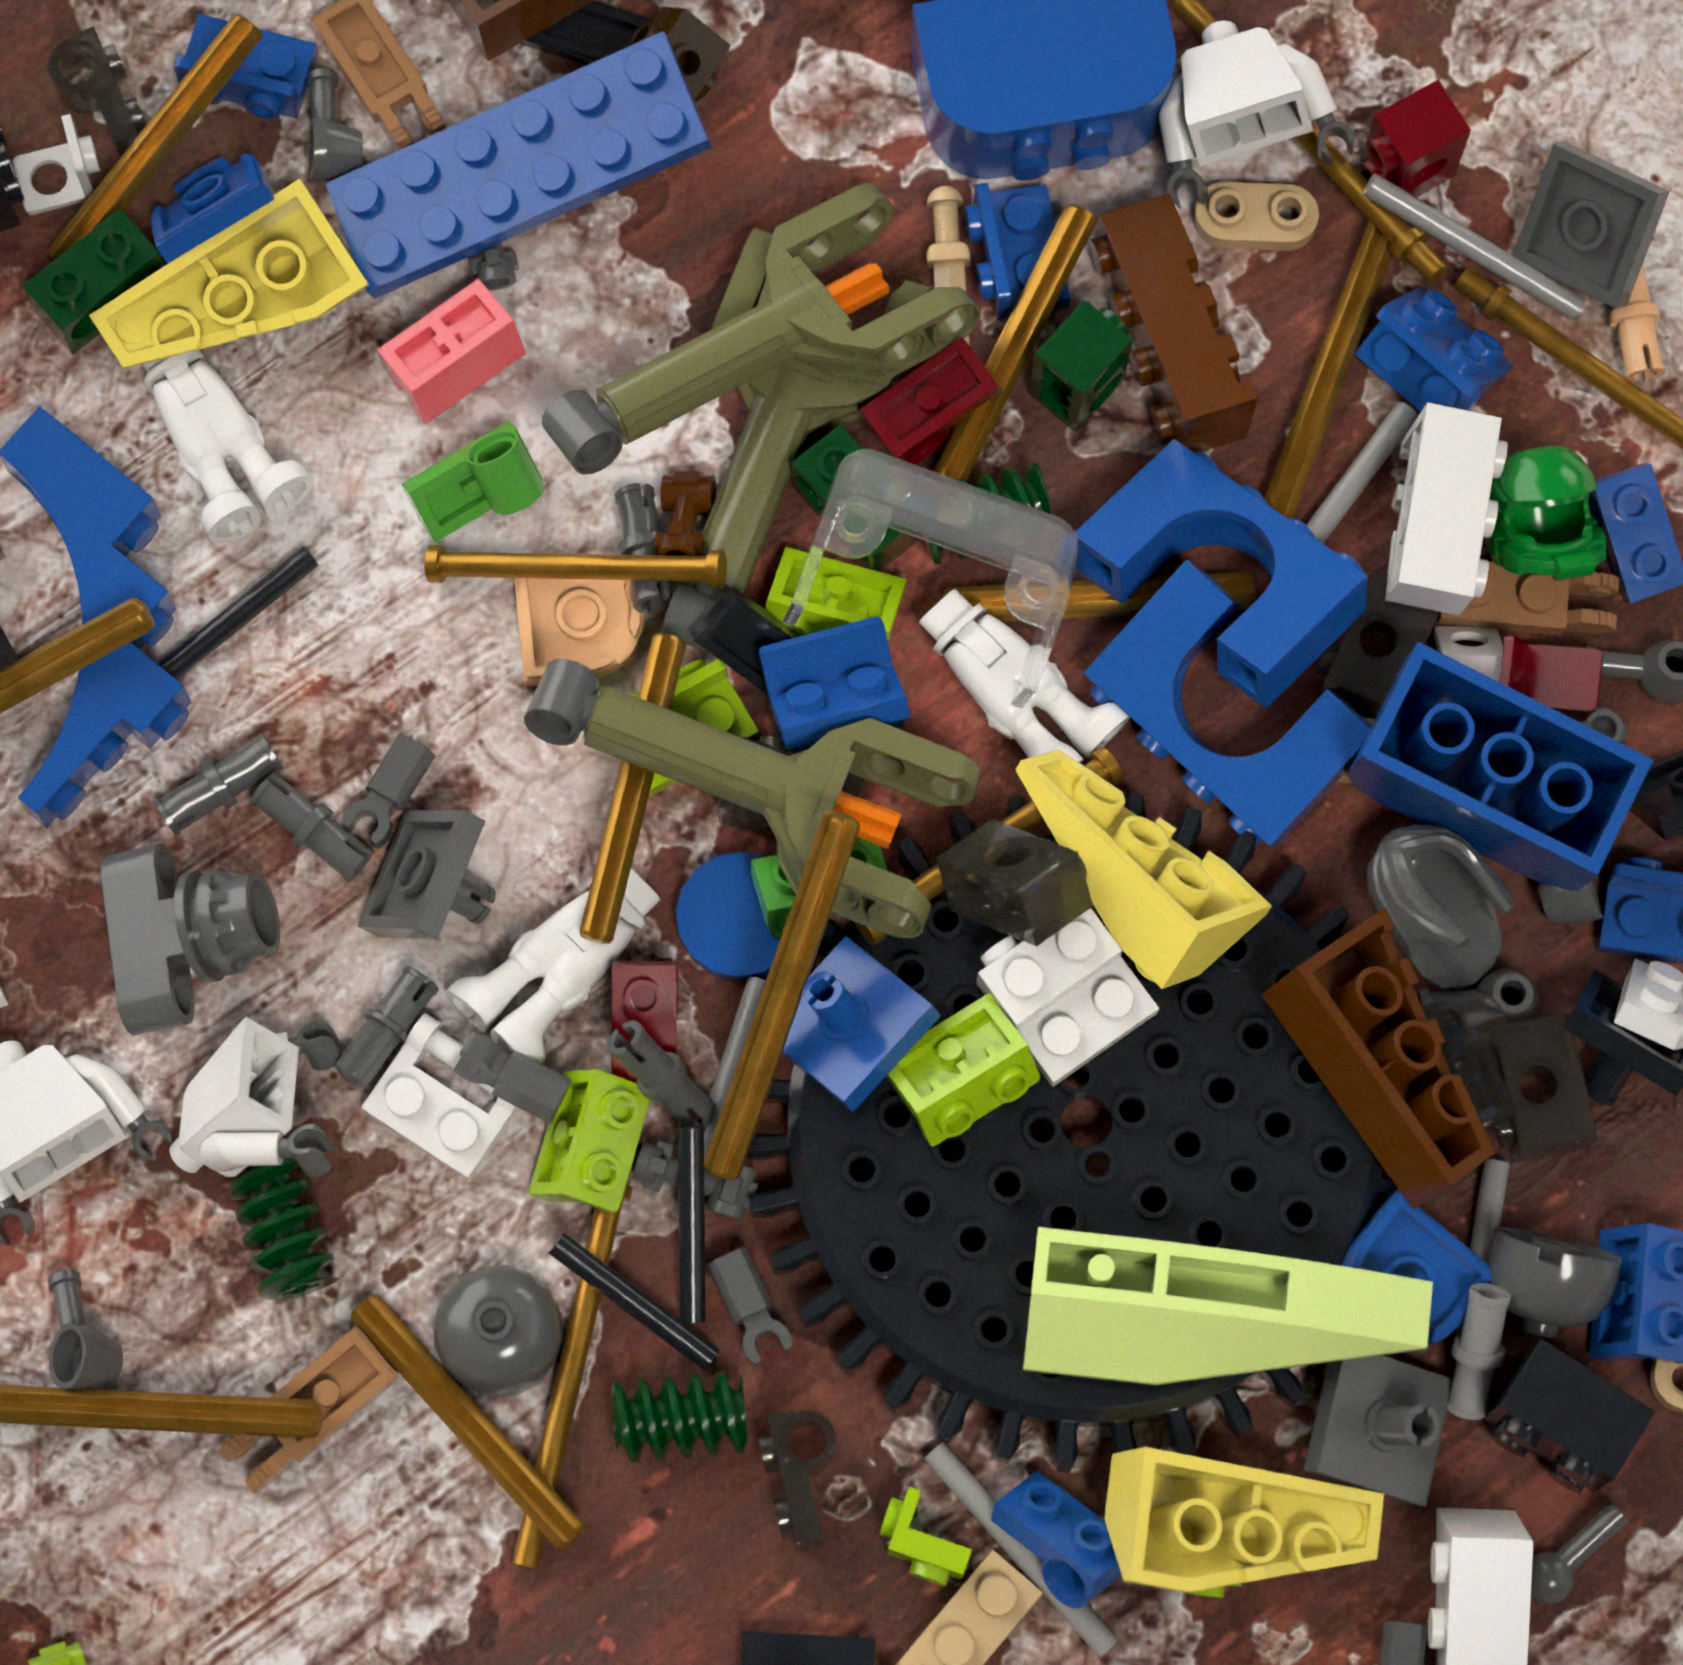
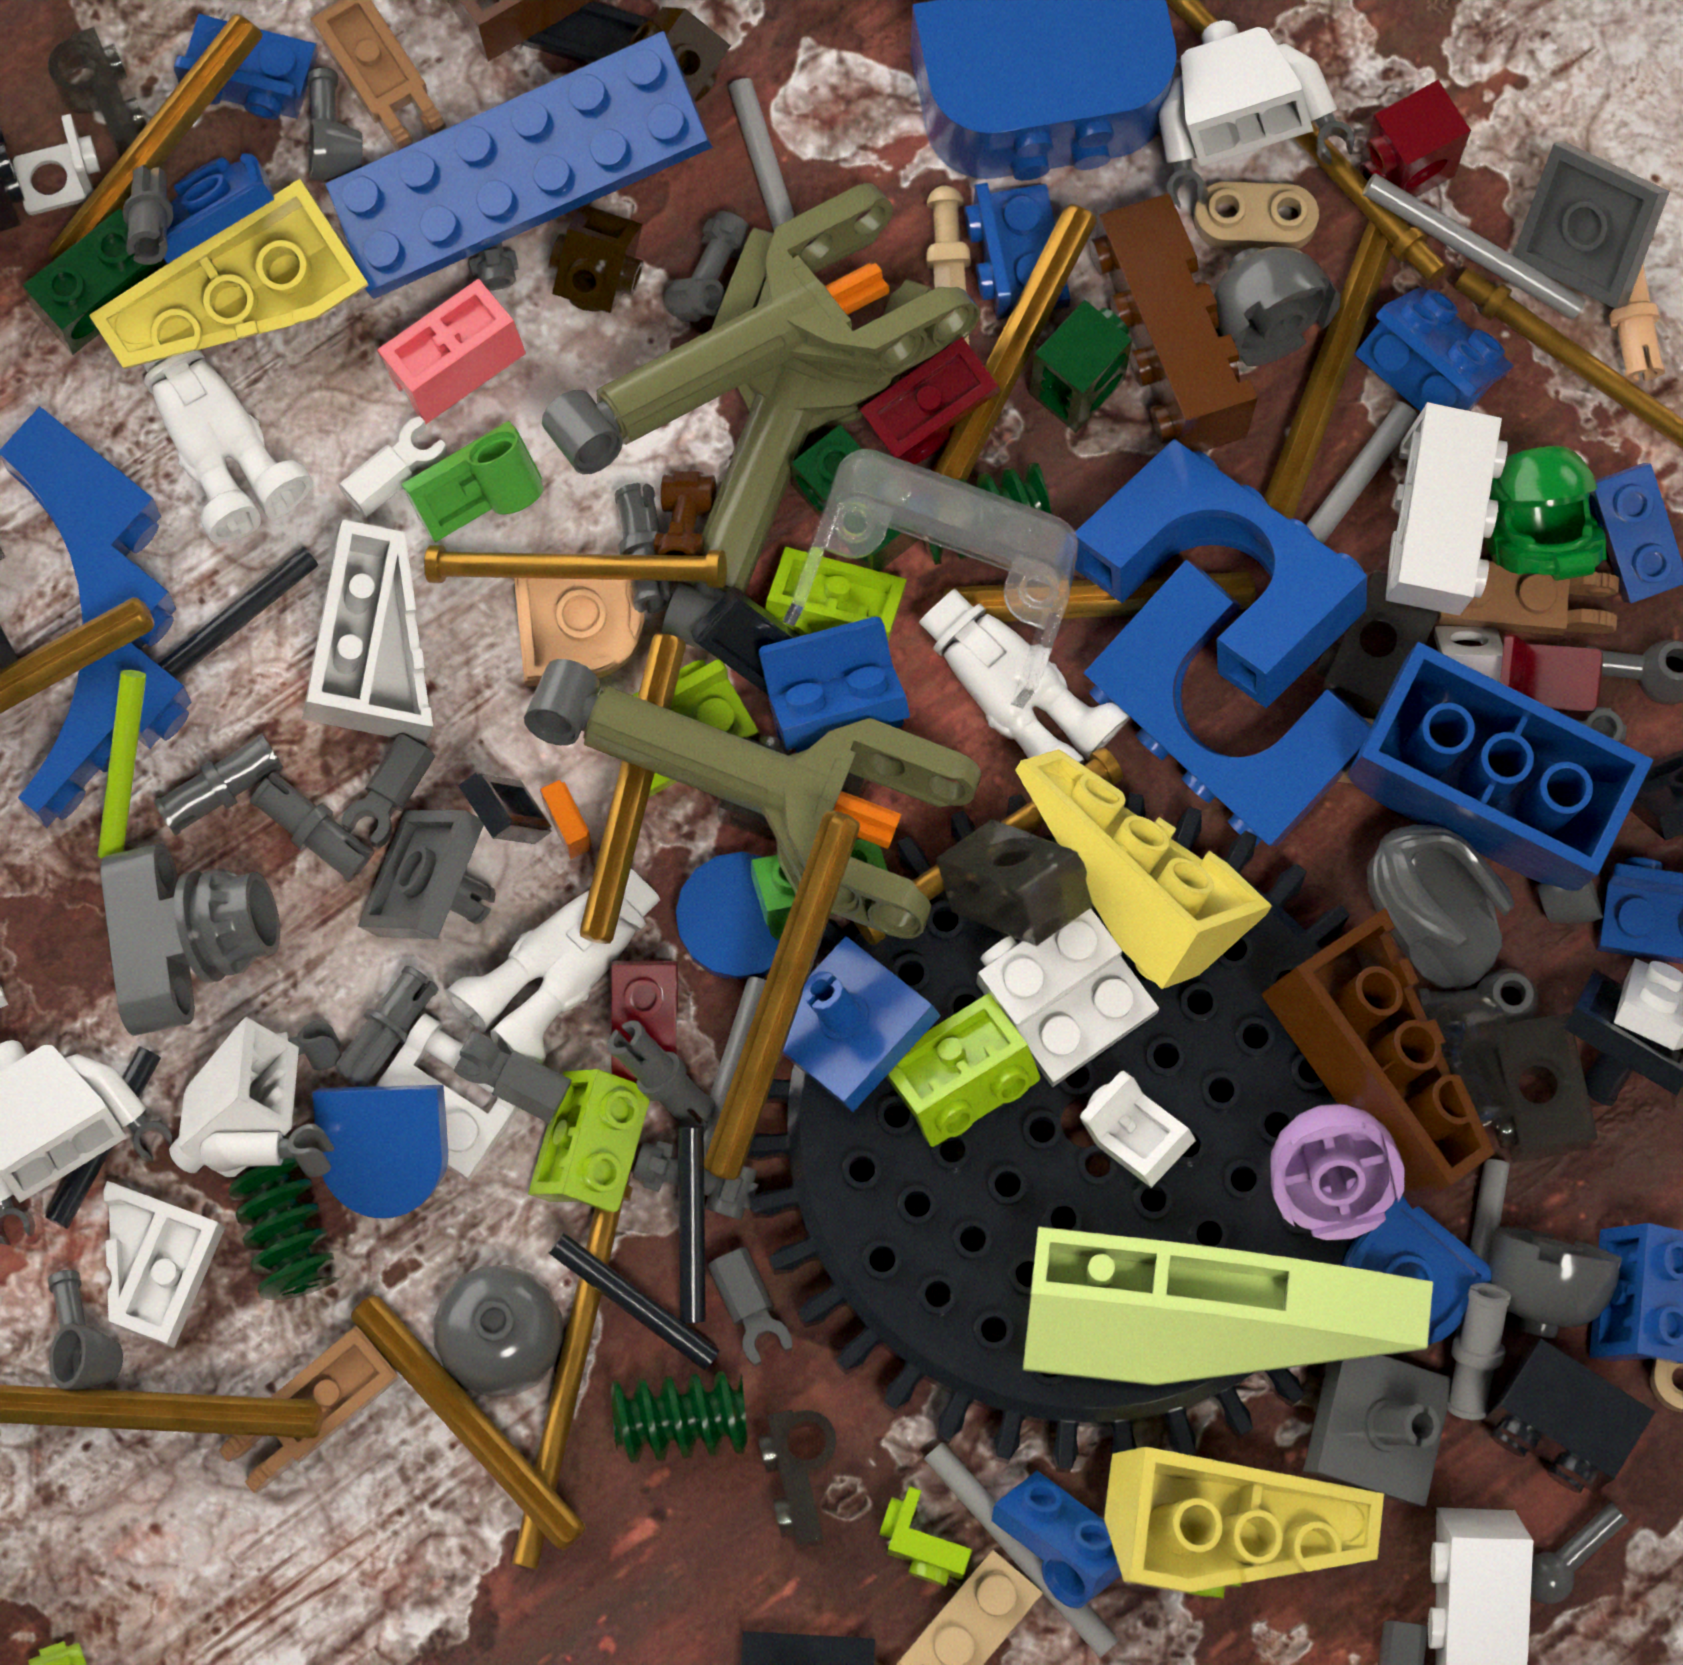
none -> black bar [45,1046,161,1229]
none -> lime bar [97,670,146,859]
none -> white wing [104,1181,225,1348]
none -> dark grey axle [123,165,173,265]
none -> white wedge [302,519,433,744]
none -> blue tile [312,1084,448,1219]
none -> white bar [339,416,447,518]
none -> black tile [458,772,552,844]
none -> orange tile [540,780,592,860]
none -> dark brown brick [549,205,644,314]
none -> dark grey bar [665,211,749,322]
none -> light grey piece [728,78,805,248]
none -> white bracket [1080,1071,1196,1188]
none -> dark grey cylinder [1214,247,1341,367]
none -> lavender cylinder [1271,1104,1404,1240]

